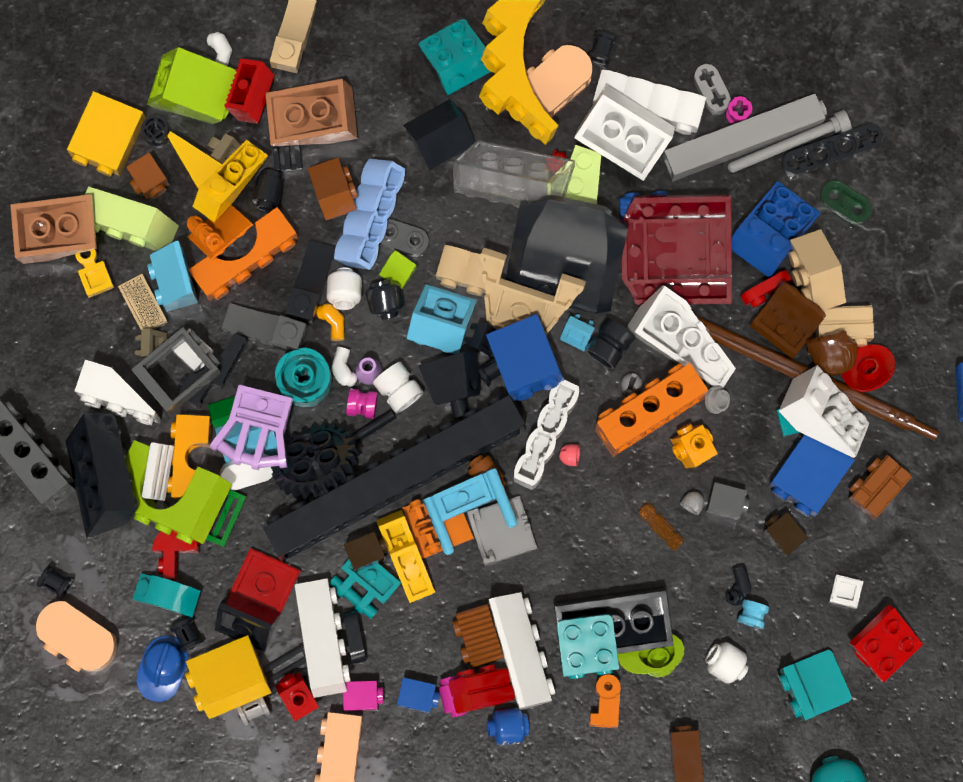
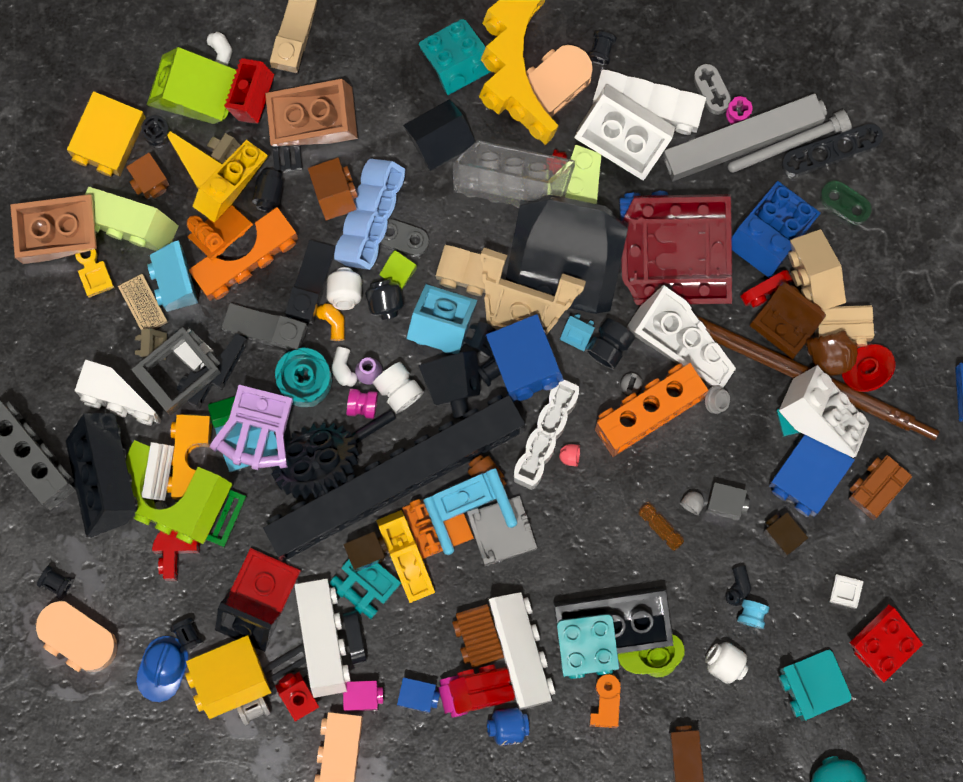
teal brick [132,573,201,617] -> none
white tile [220,453,273,490] -> none
light orange brick [670,423,718,468] -> none

